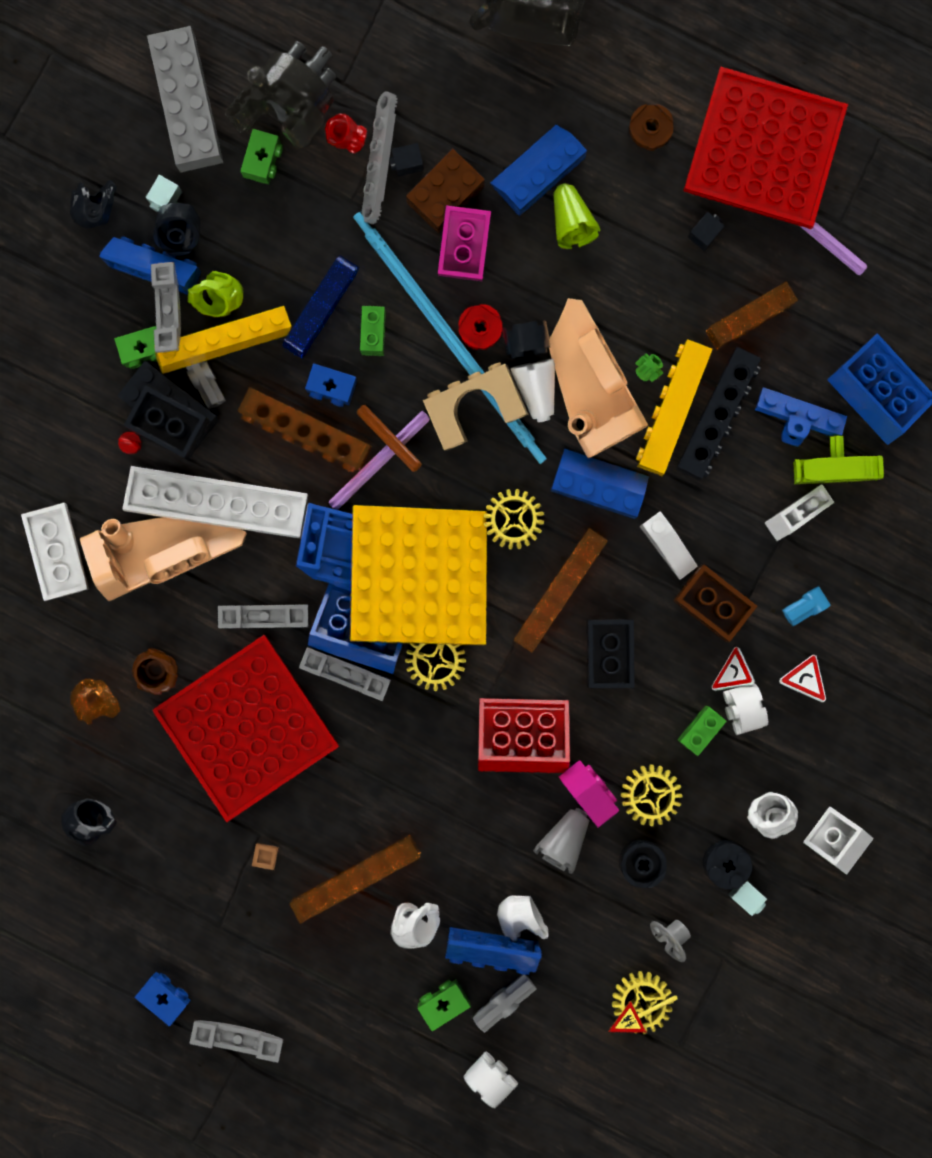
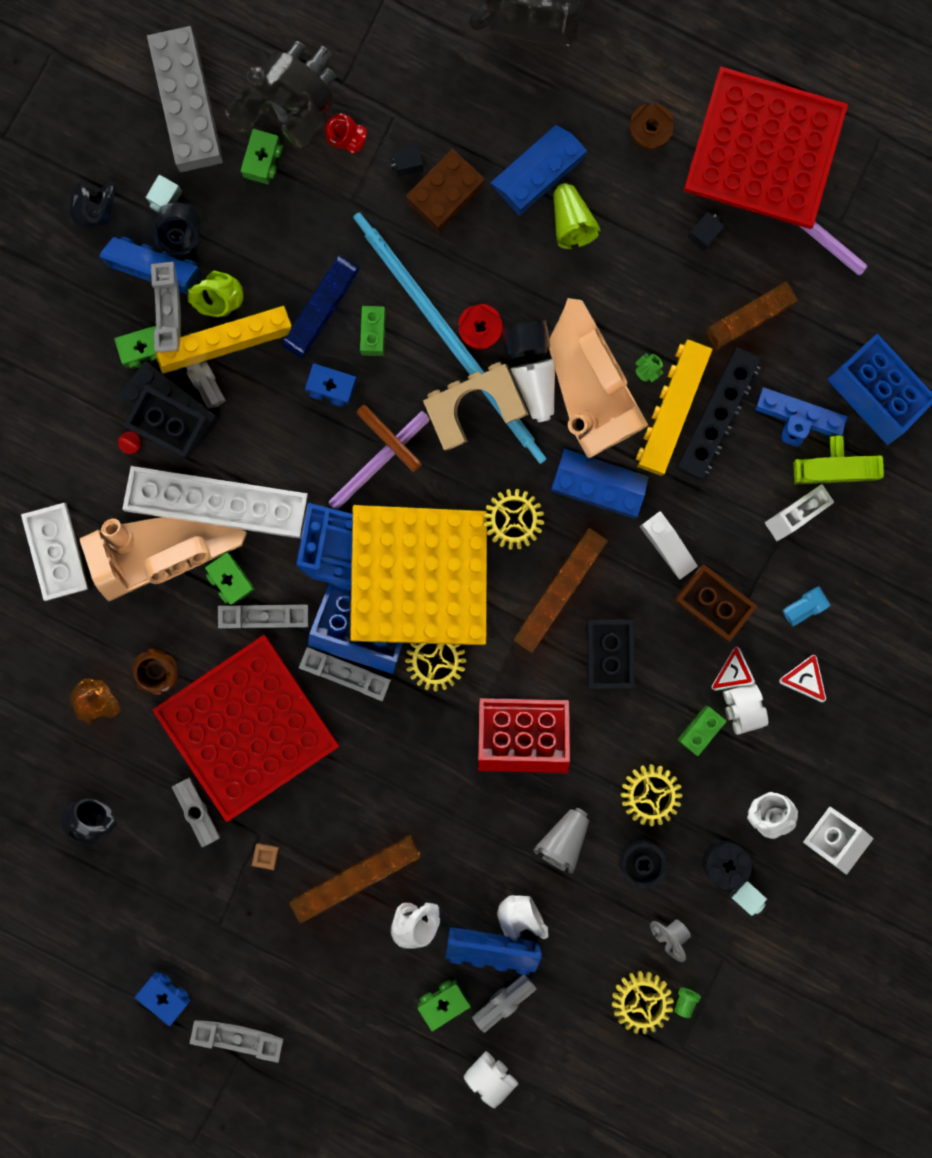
clear orange brick [238,387,372,473] -> none
light grey plate [361,91,398,224] -> none
dark pink slope [438,205,491,281] -> none
dark pink brick [559,760,620,827] -> none
piece [608,996,677,1032] -> none
none -> light grey piece [172,778,220,847]
none -> bright green brick [205,552,255,605]
none -> bright green bush [674,988,701,1018]

